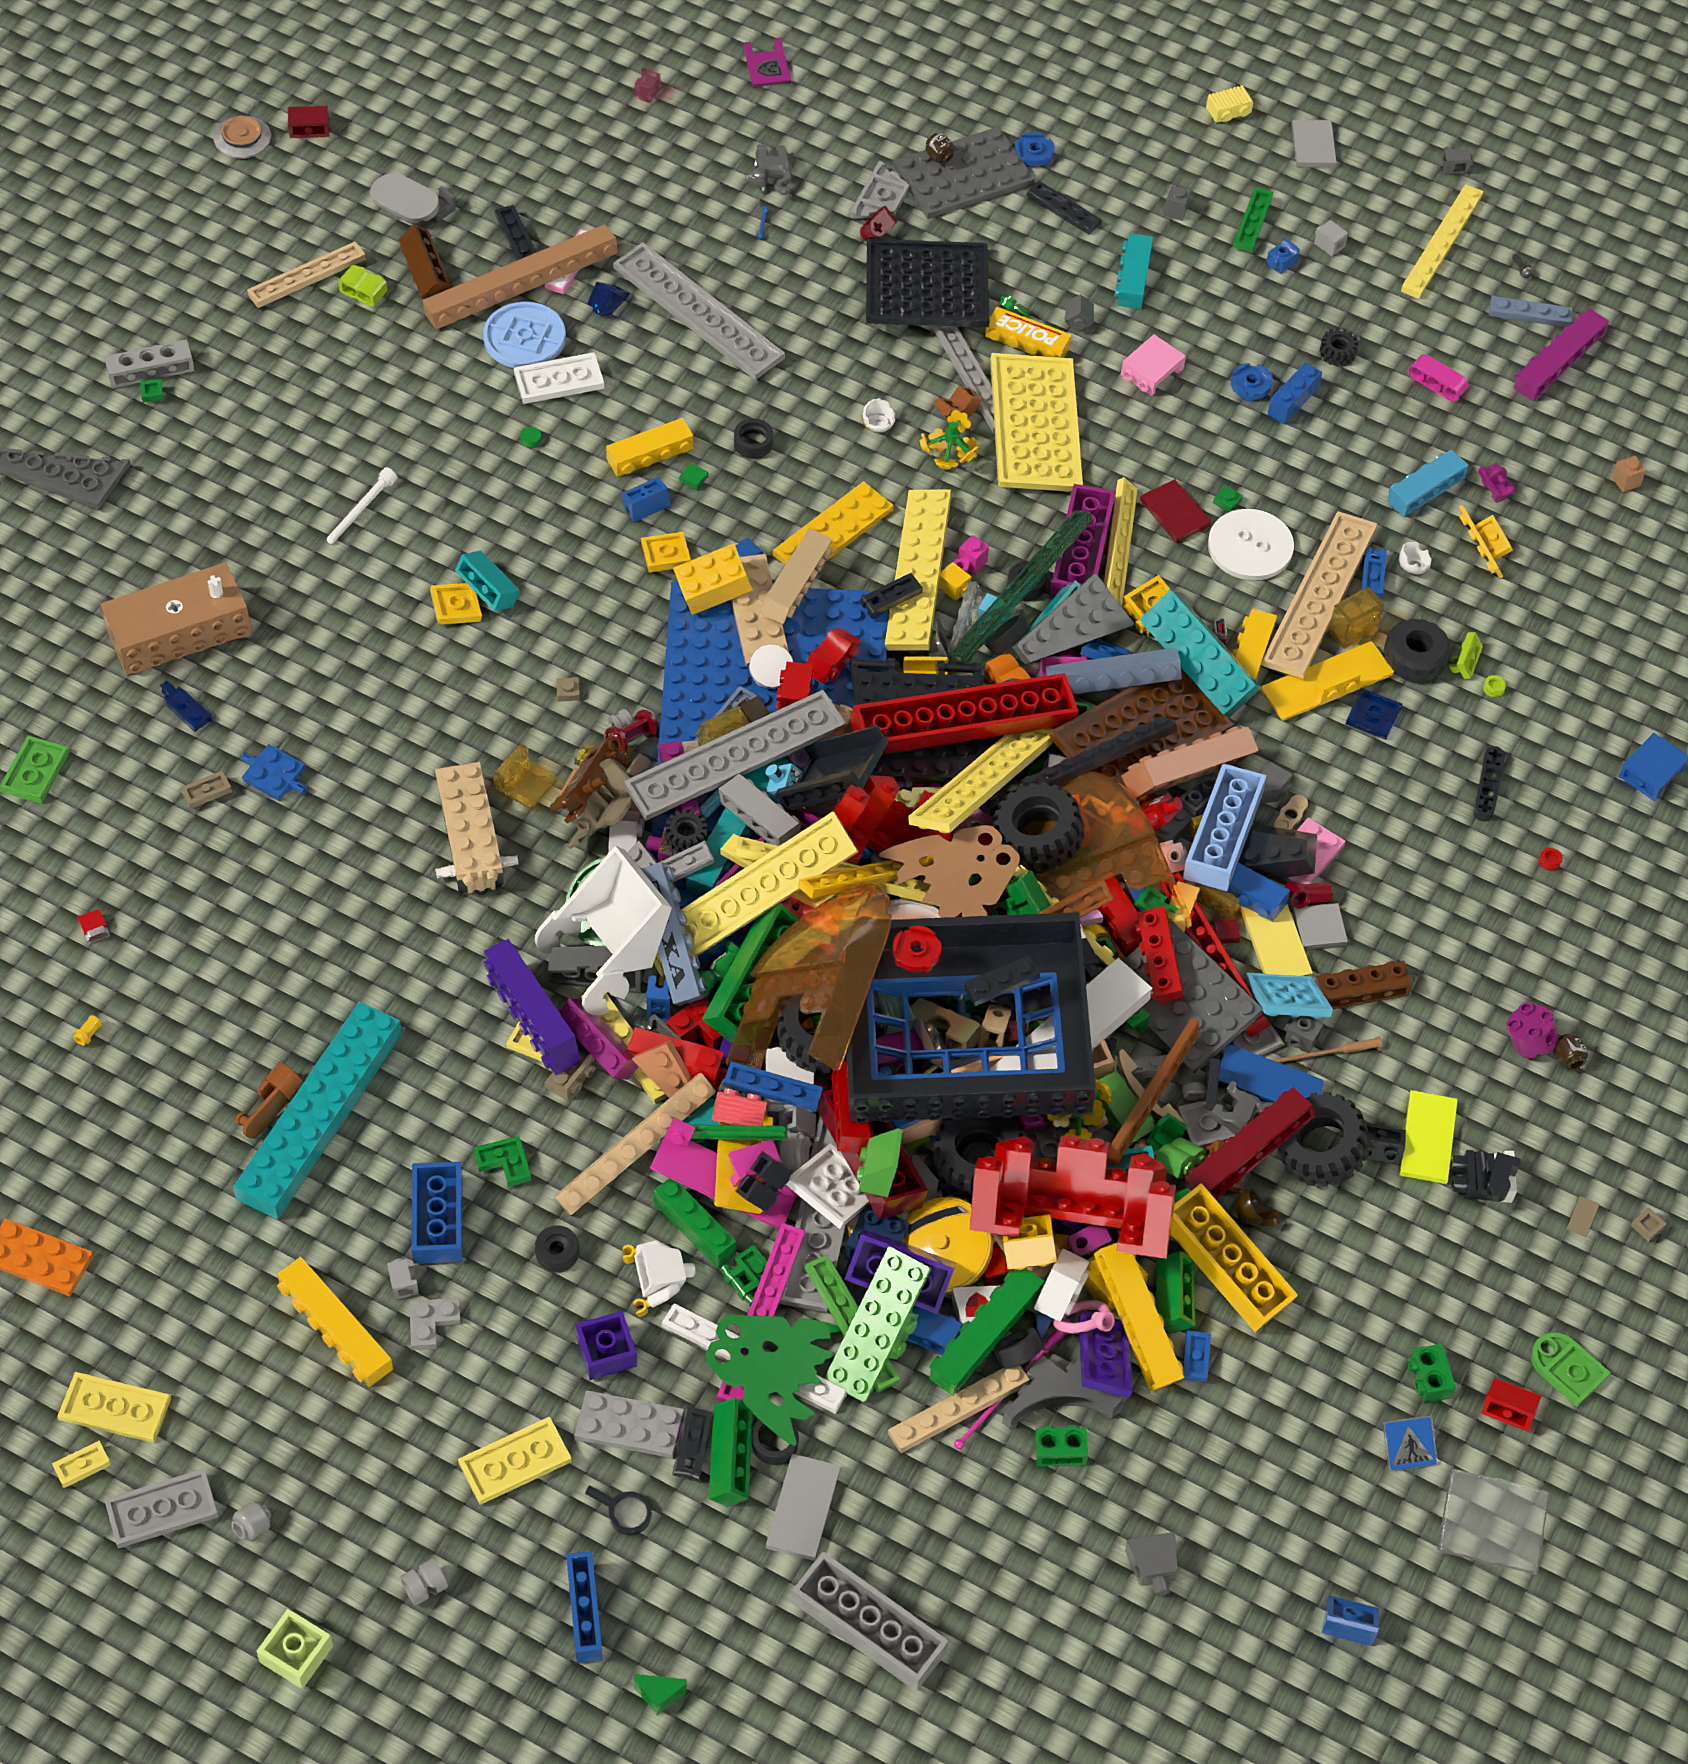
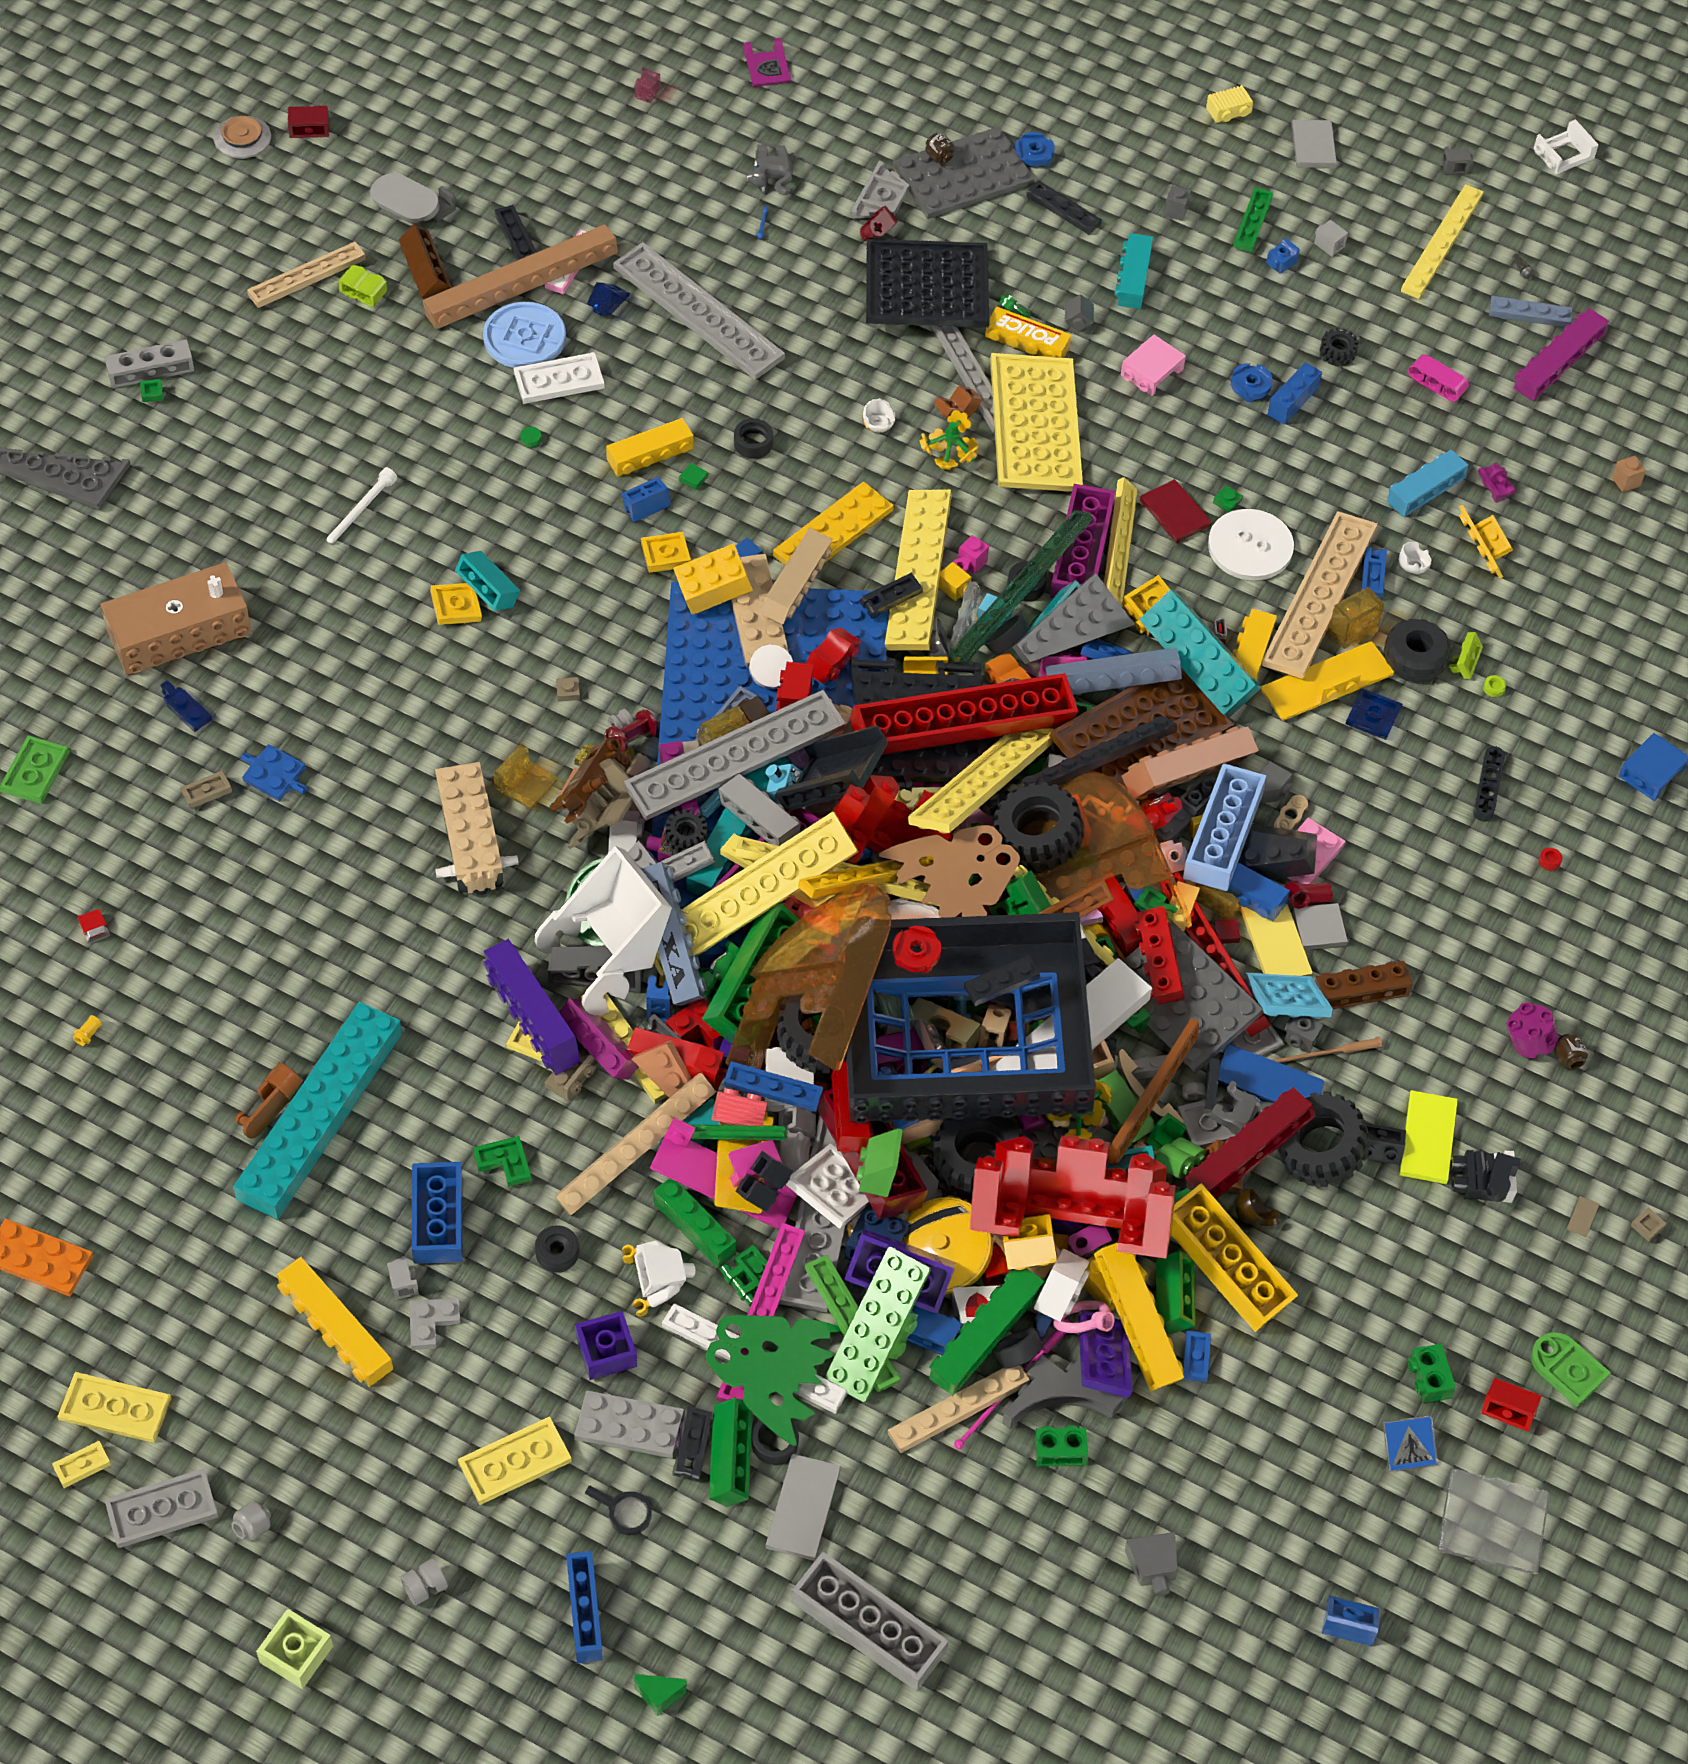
none -> white panel [1534,119,1598,174]

